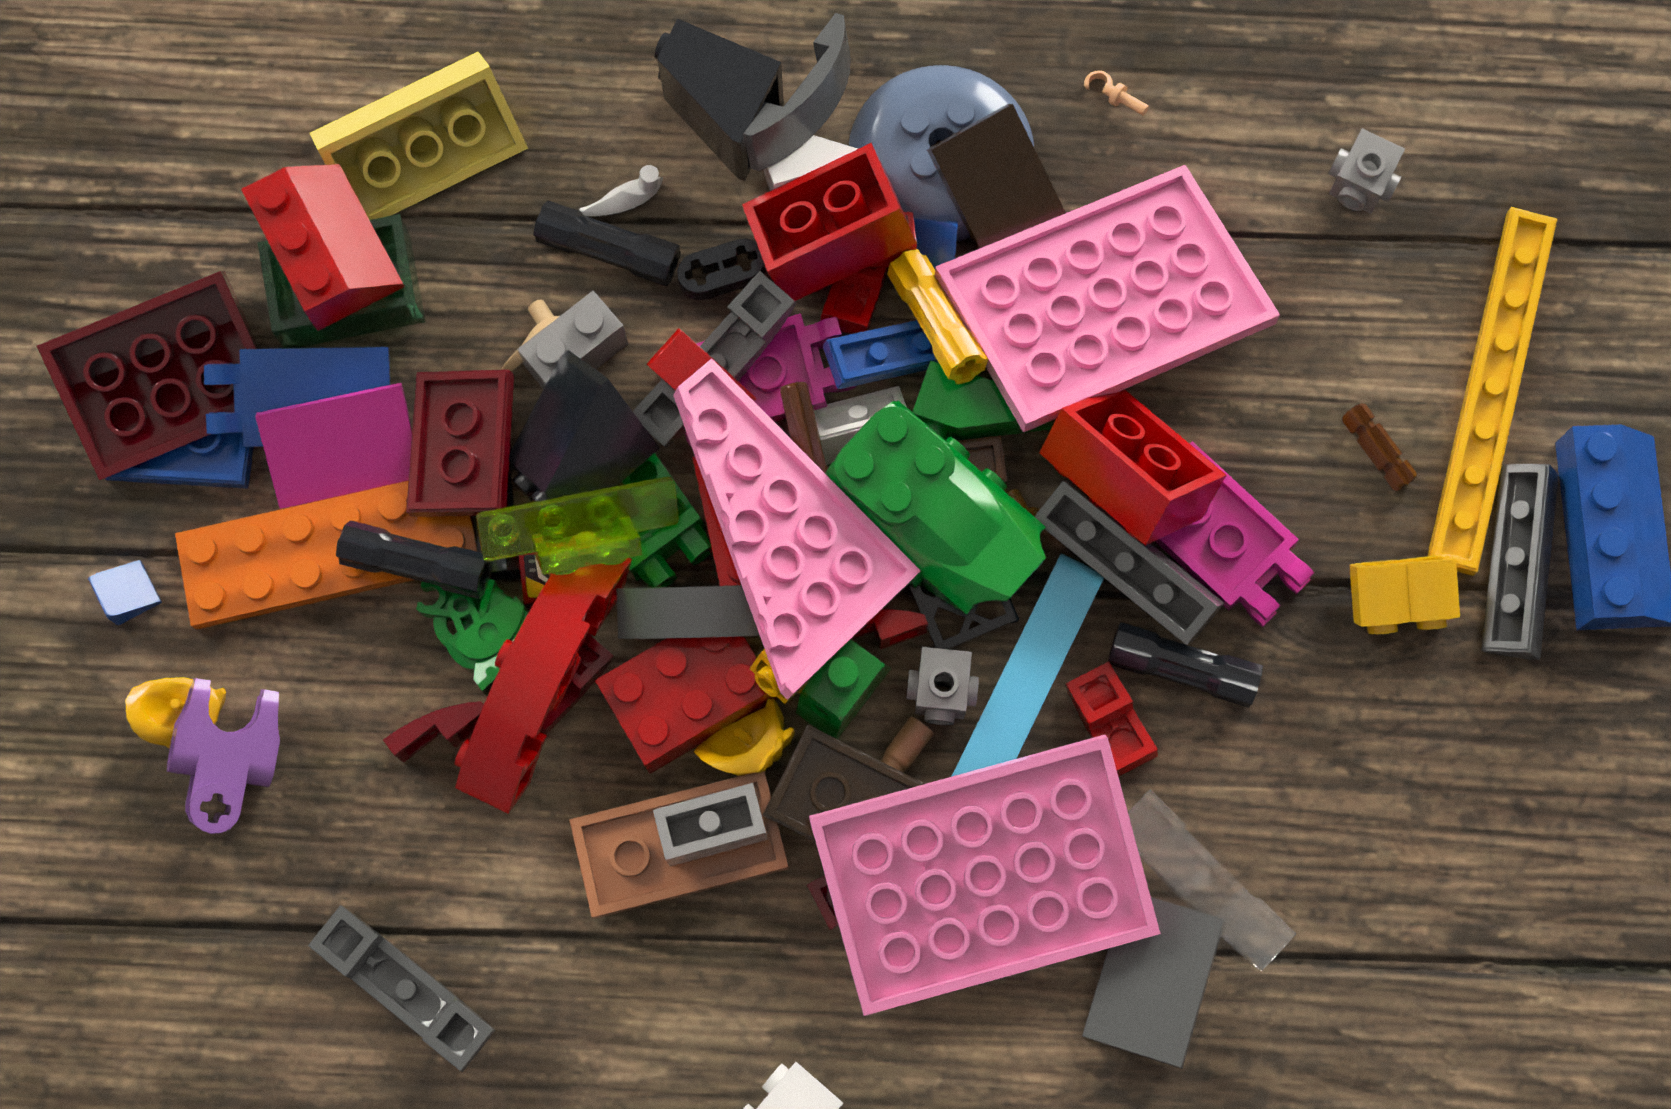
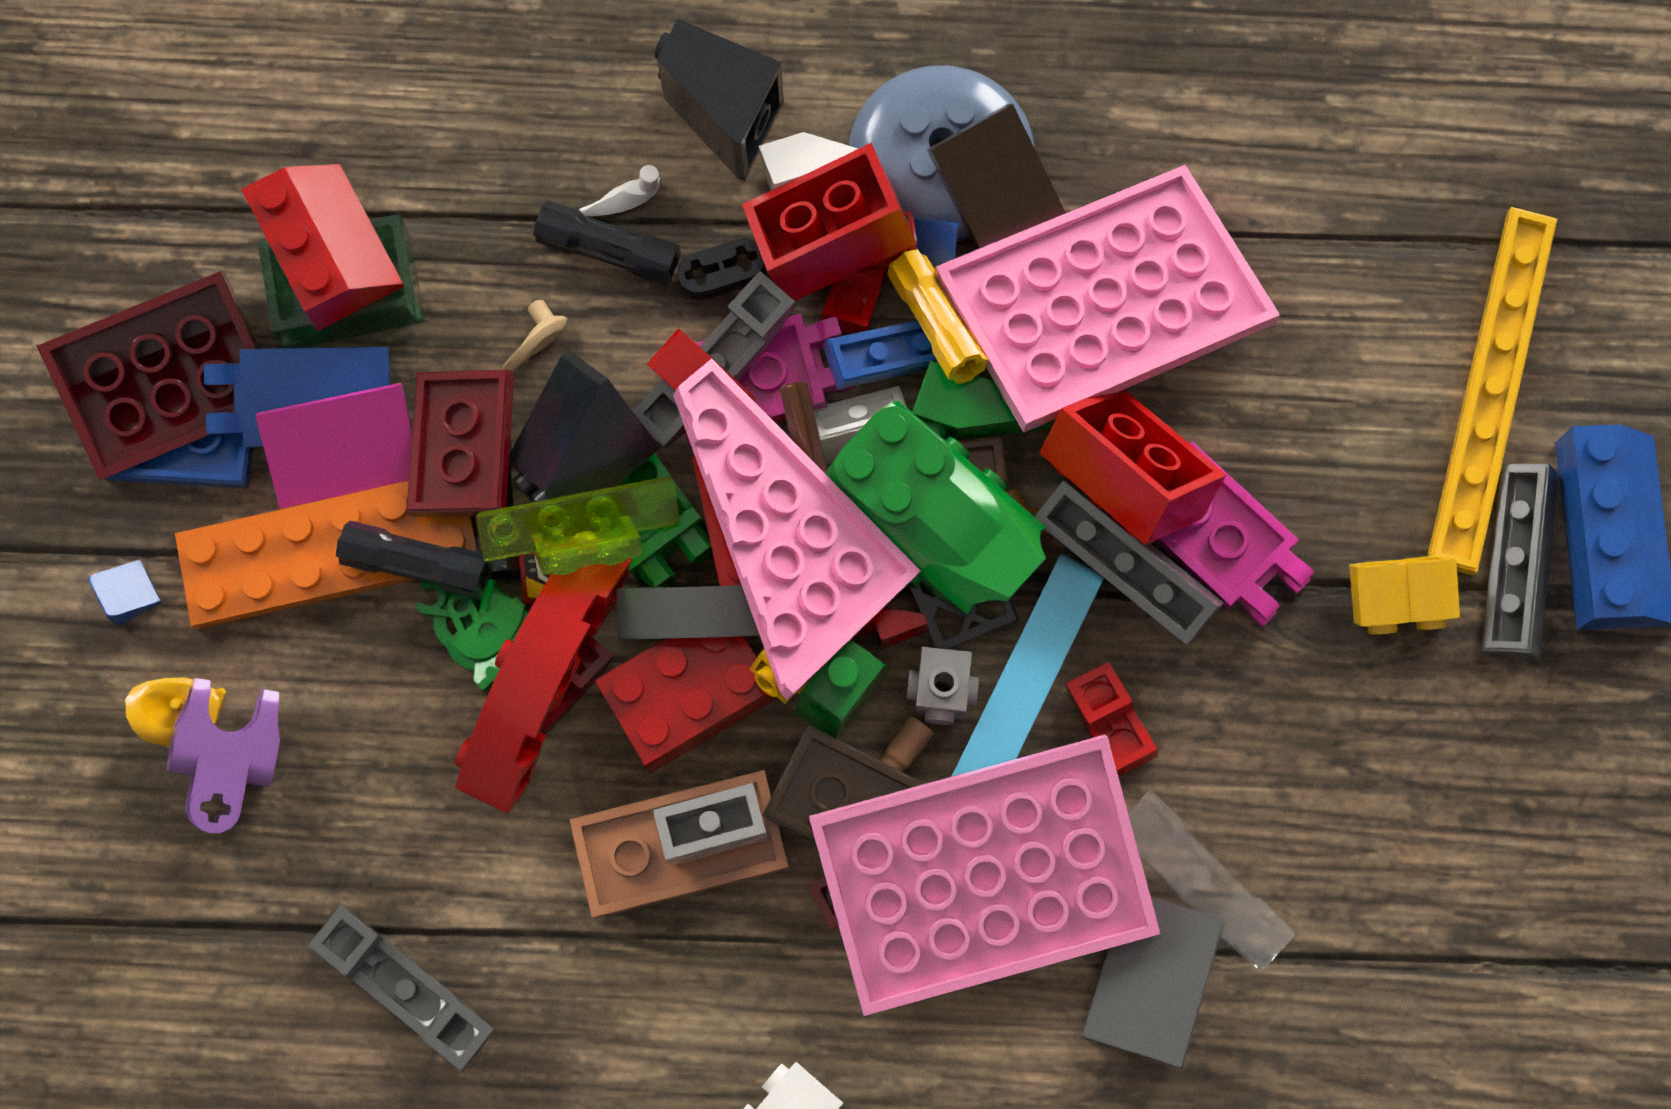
light yellow slope [310,52,528,225] -> none
dark red slope [383,701,484,763] -> none
light grey brick [517,291,629,389] -> none
yellow hat [694,698,795,776] -> none
dark grey slope [743,13,851,171] -> none
light nougat hand [1084,71,1149,116] -> none
black axle [1107,622,1263,708] -> none
light grey brick [1328,128,1405,214] -> none
reddish brown axle [1342,403,1417,491] -> none

